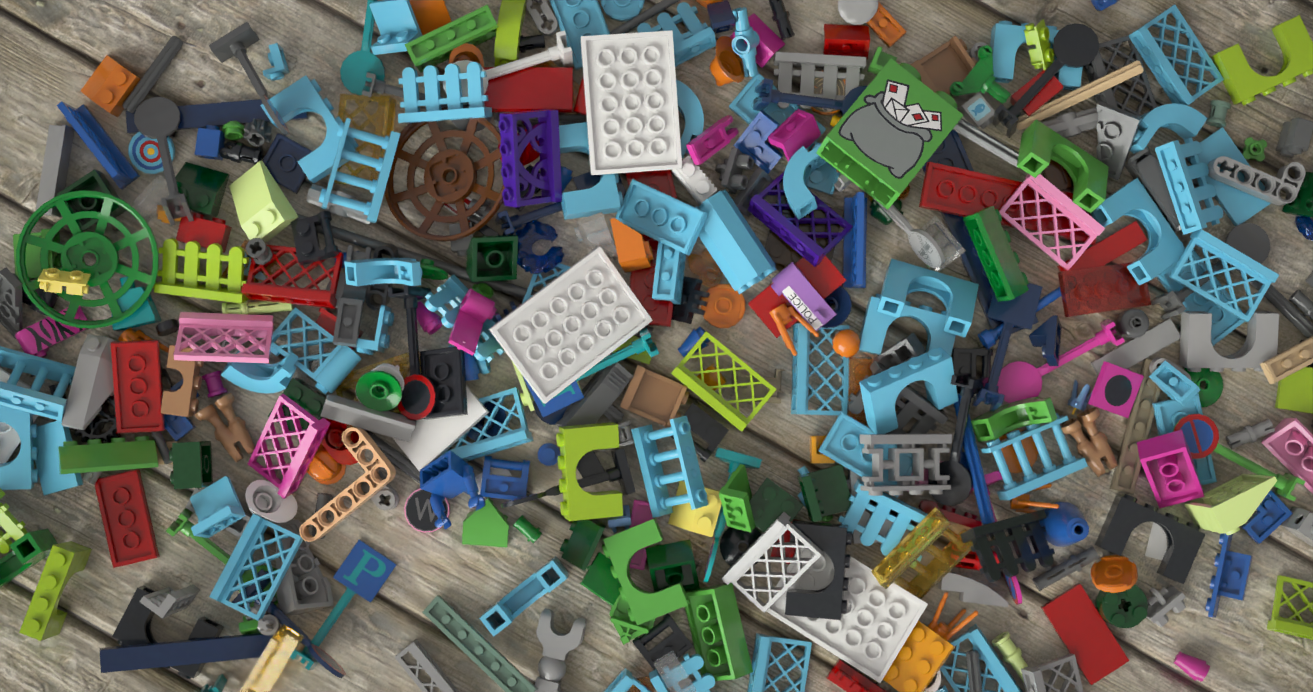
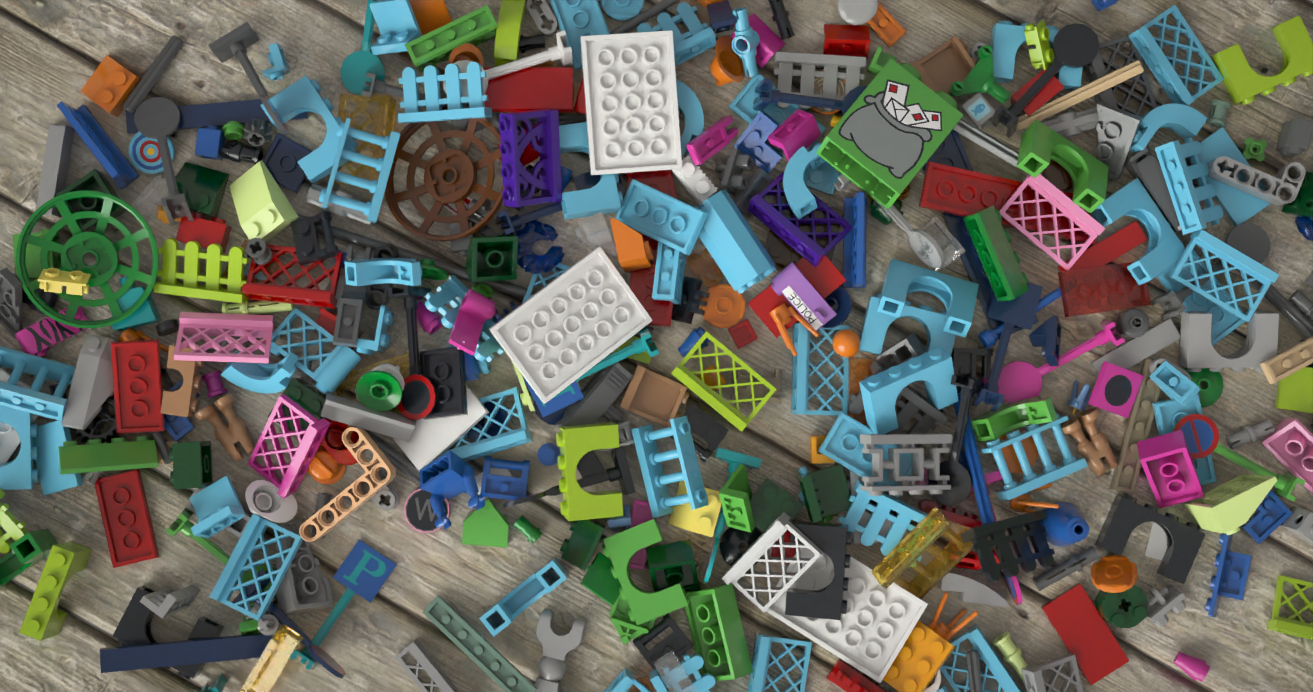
none -> red tile [728,319,758,349]

